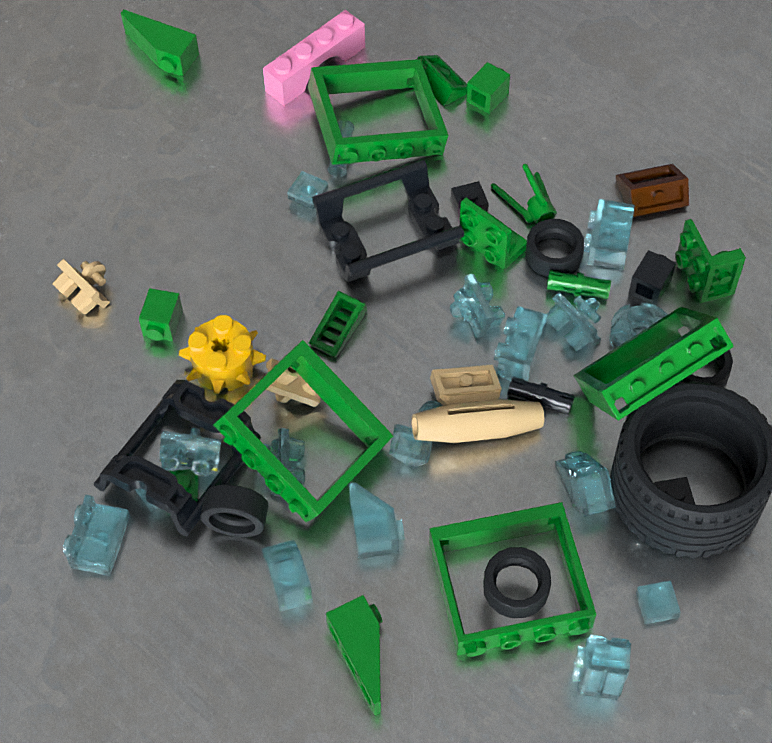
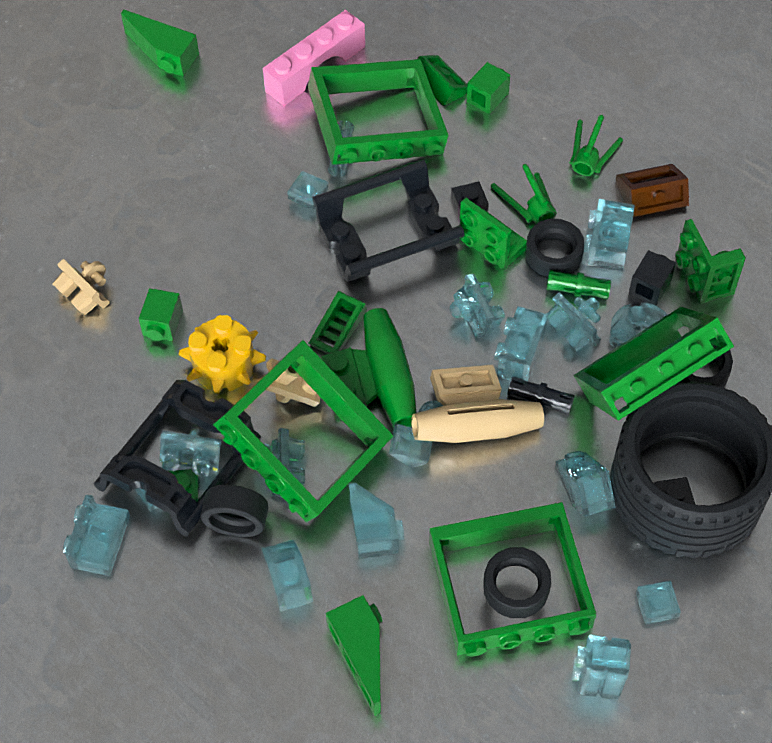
none -> green plate [321,308,417,429]
none -> green plant [569,115,623,176]

